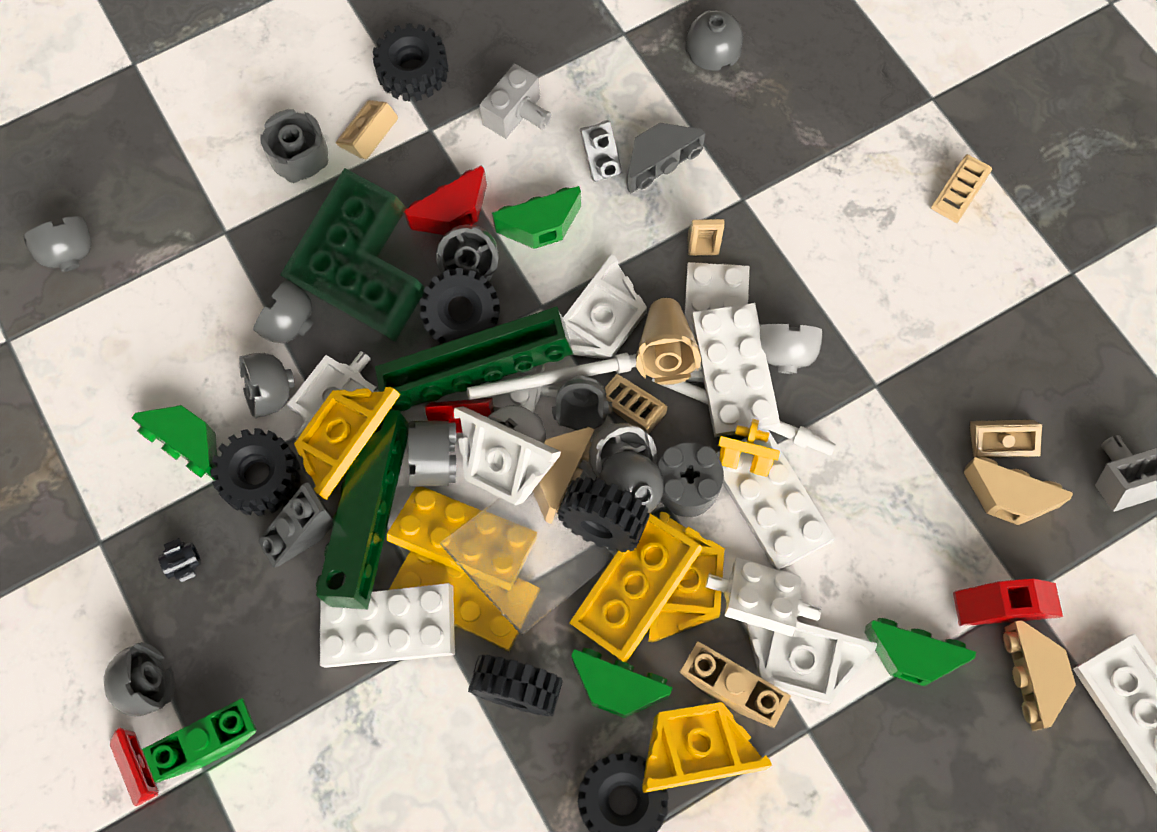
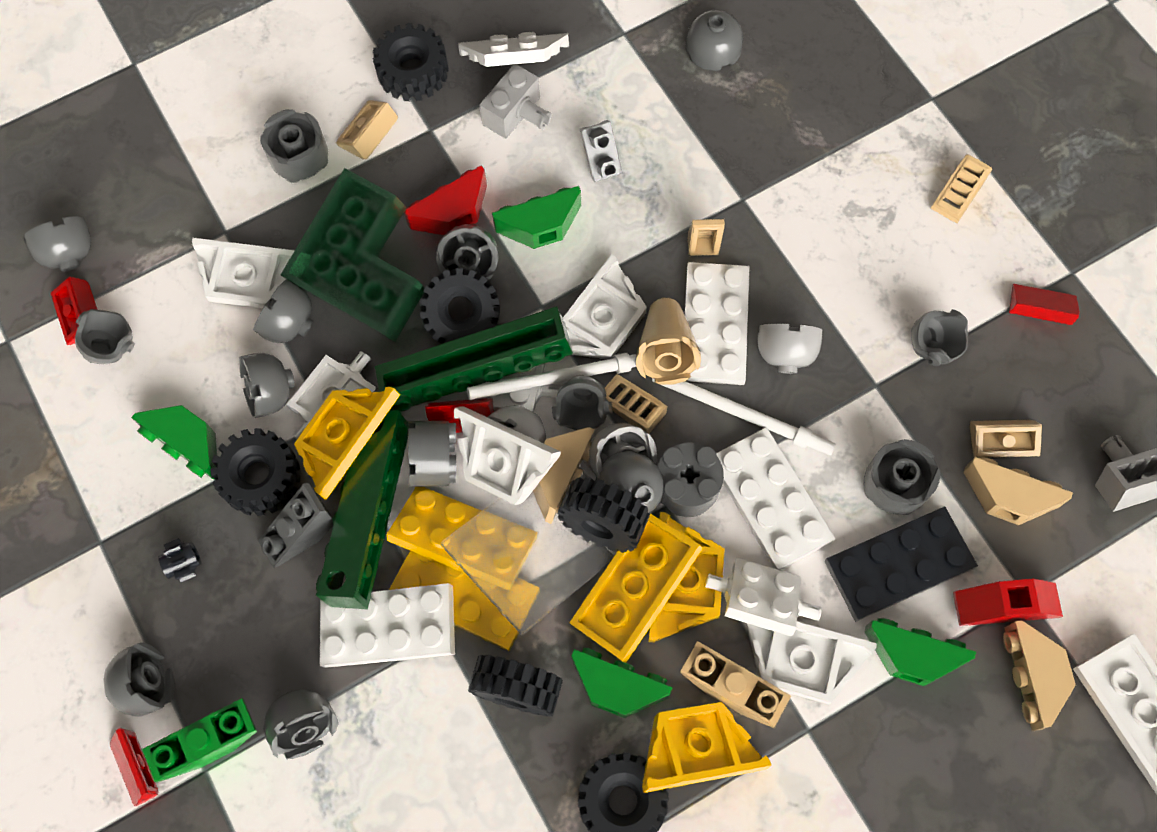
dark grey slope [627,123,705,194] -> none
white plate [691,303,780,437] -> none
yellow hips [718,419,780,477] -> none
none -> red slope [51,276,98,345]
none -> dark grey cap [75,309,135,364]
none -> white wing [192,238,310,308]
none -> dark grey cylinder [263,689,339,759]
none -> white wing [458,32,569,67]
none -> black plate [824,507,978,622]
none -> dark grey brick [864,439,940,515]
none -> dark grey cap [911,309,968,366]
none -> red slope [1009,284,1080,325]

